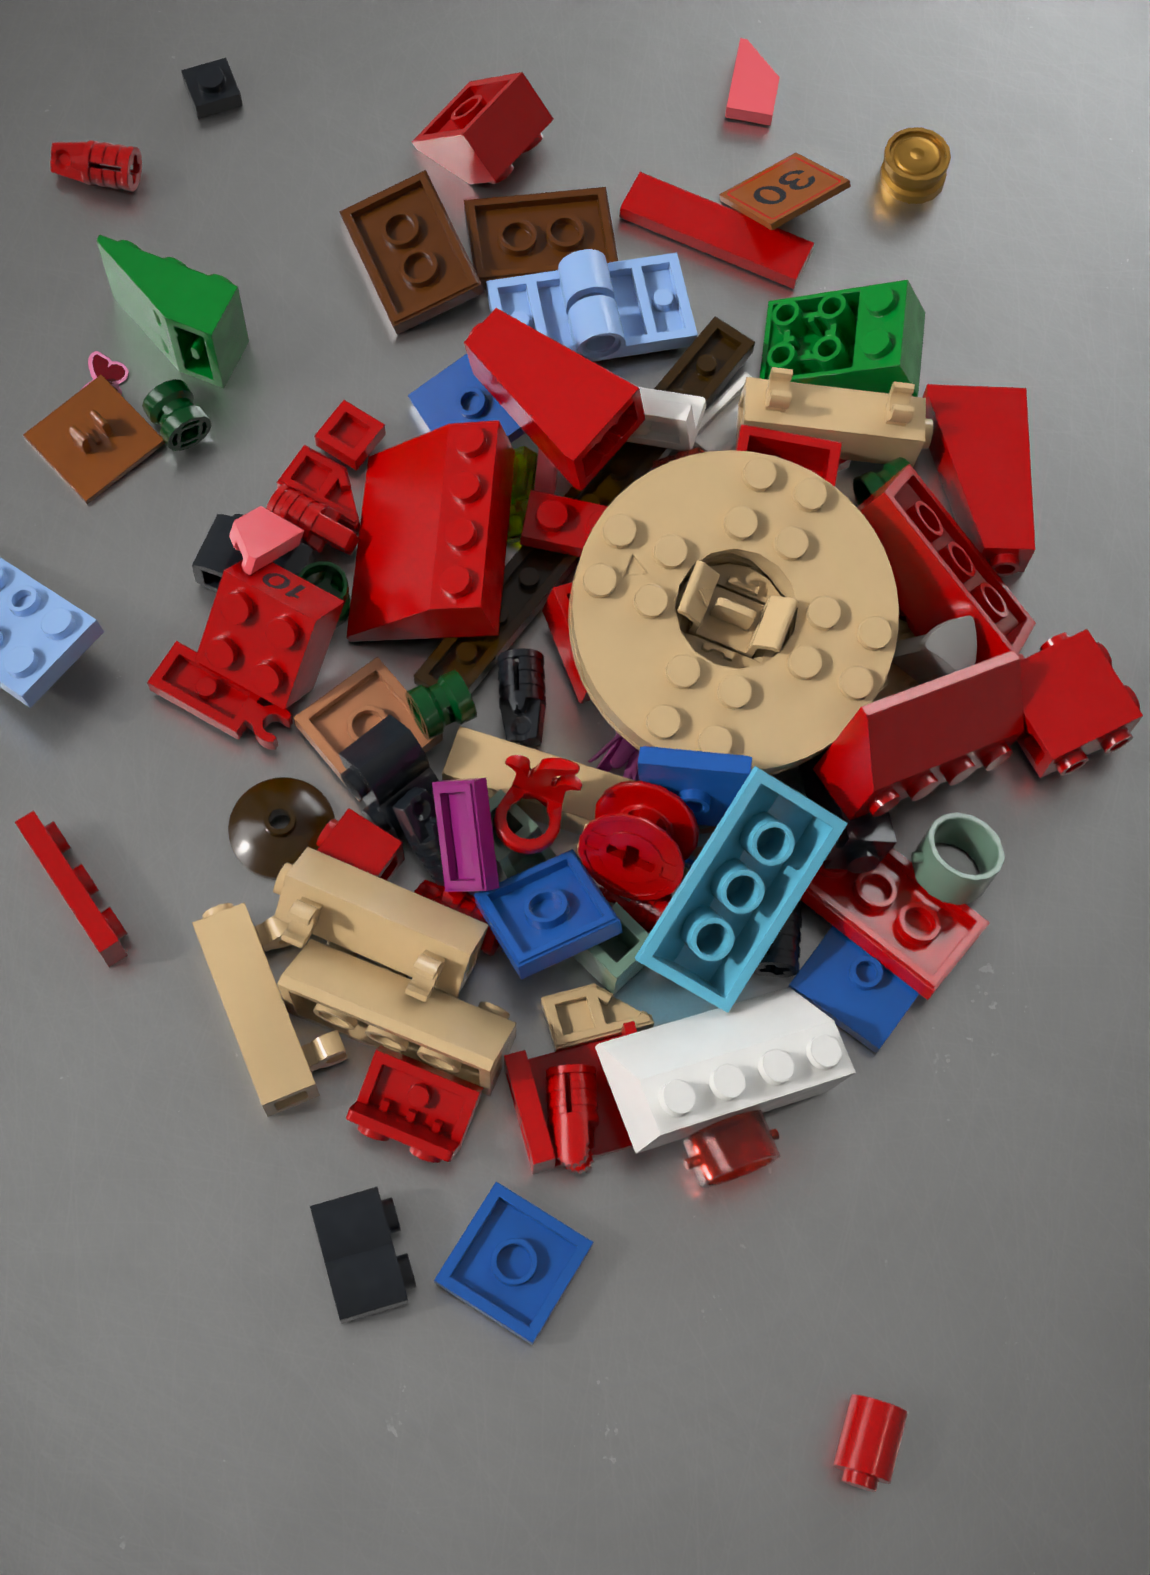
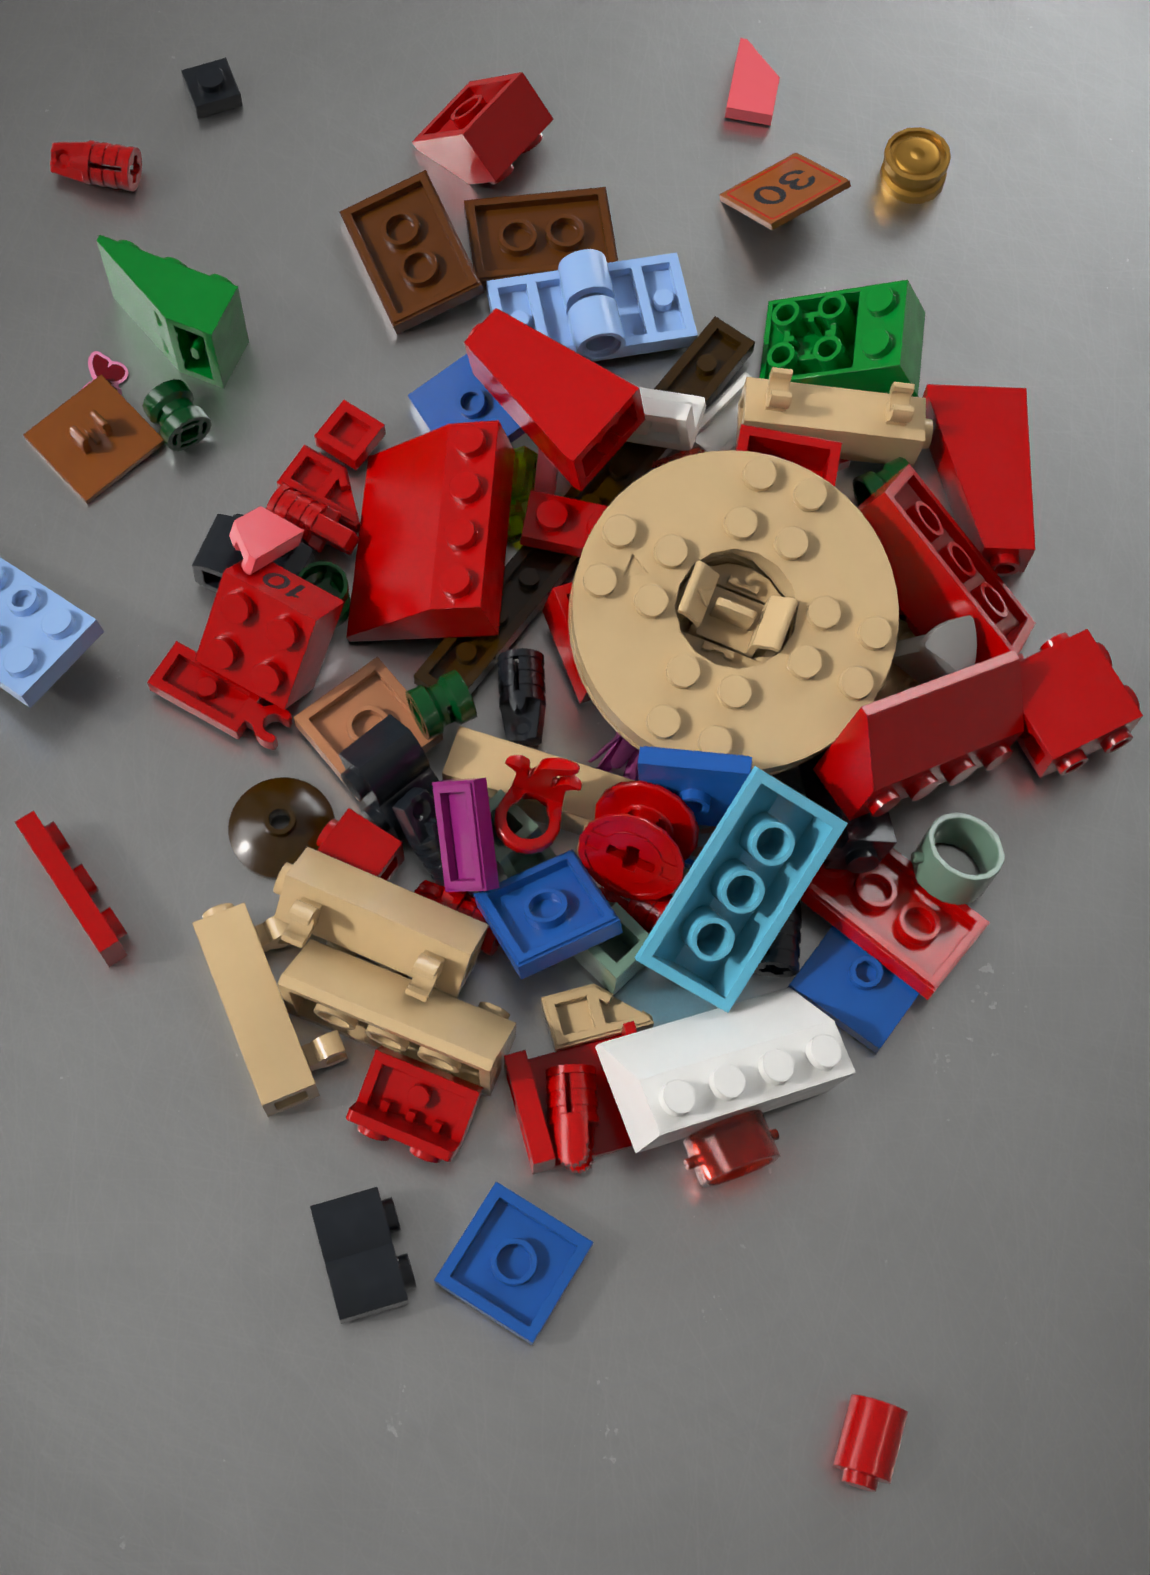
red tile [619,172,814,289] -> none

